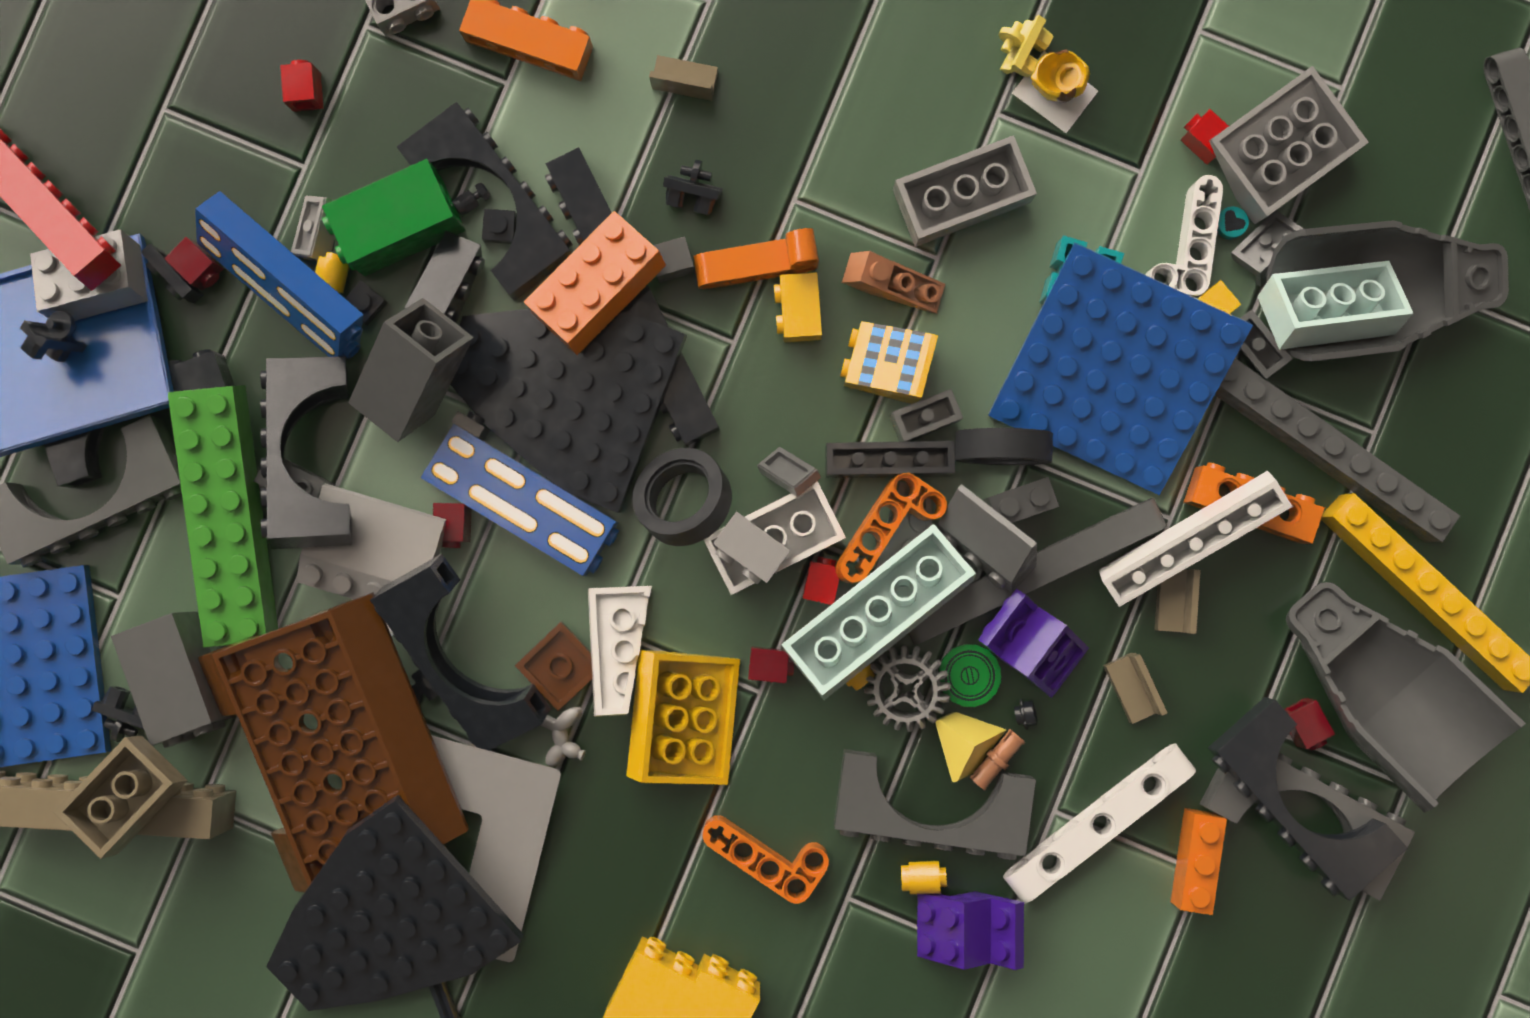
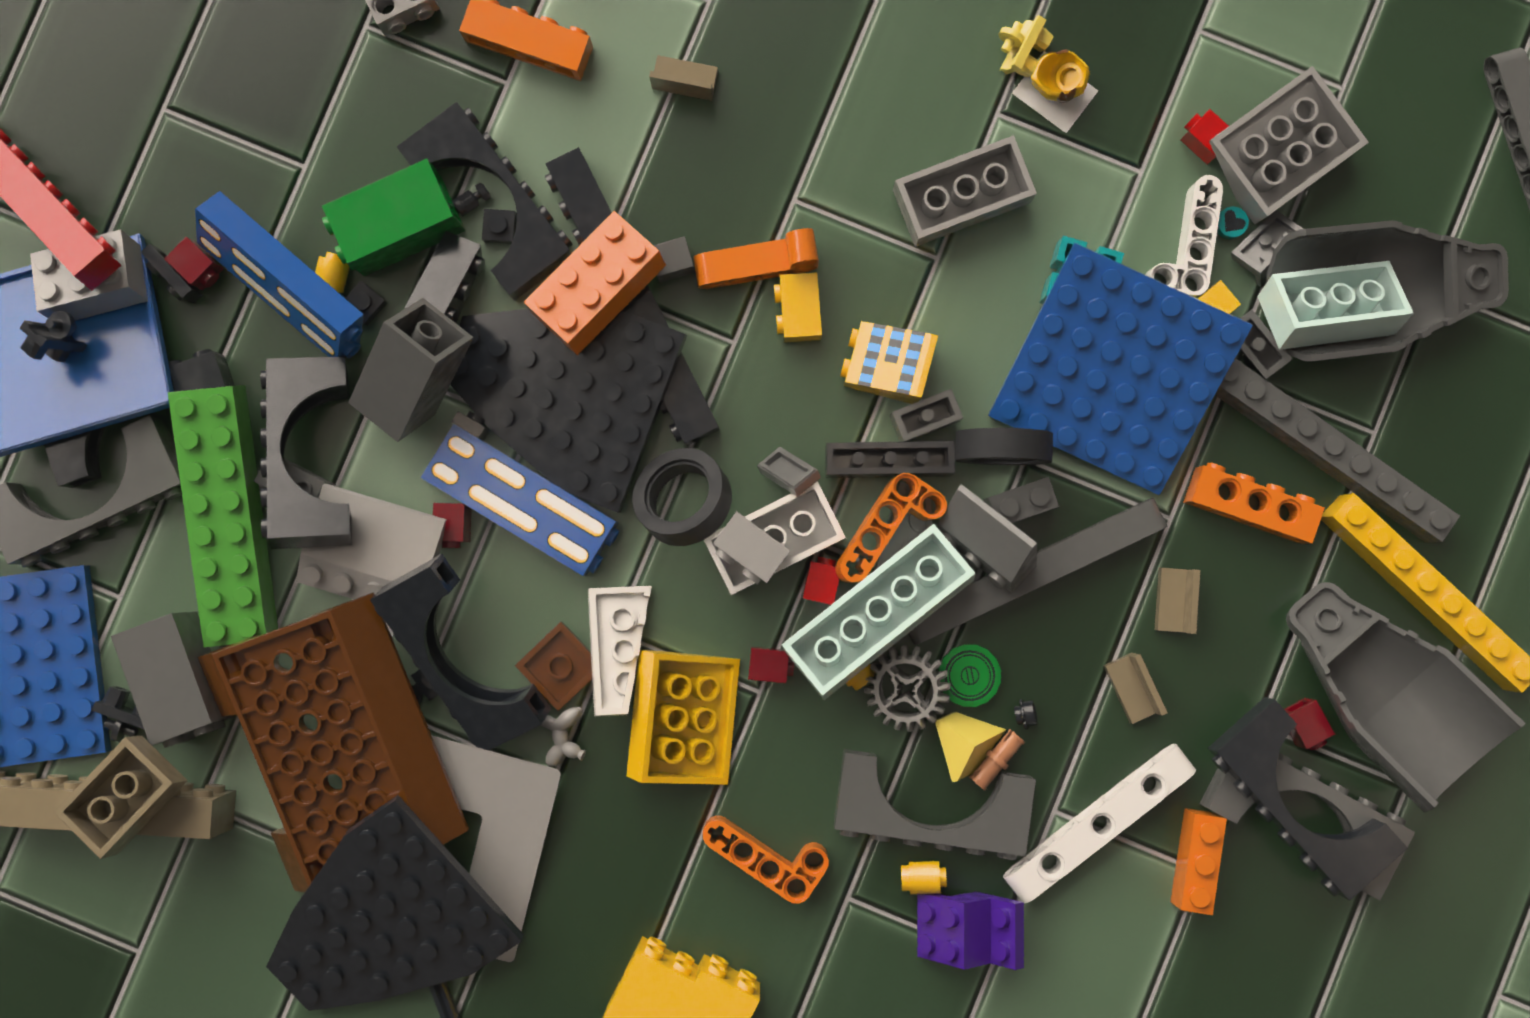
red brick [280,60,324,112] -> none
light grey slope [291,195,335,262] -> none
black hips [663,159,723,215] -> none
nougat slope [842,251,945,313] -> none
dark purple bracket [978,588,1089,698] -> none
white brick [1099,471,1293,607] -> none

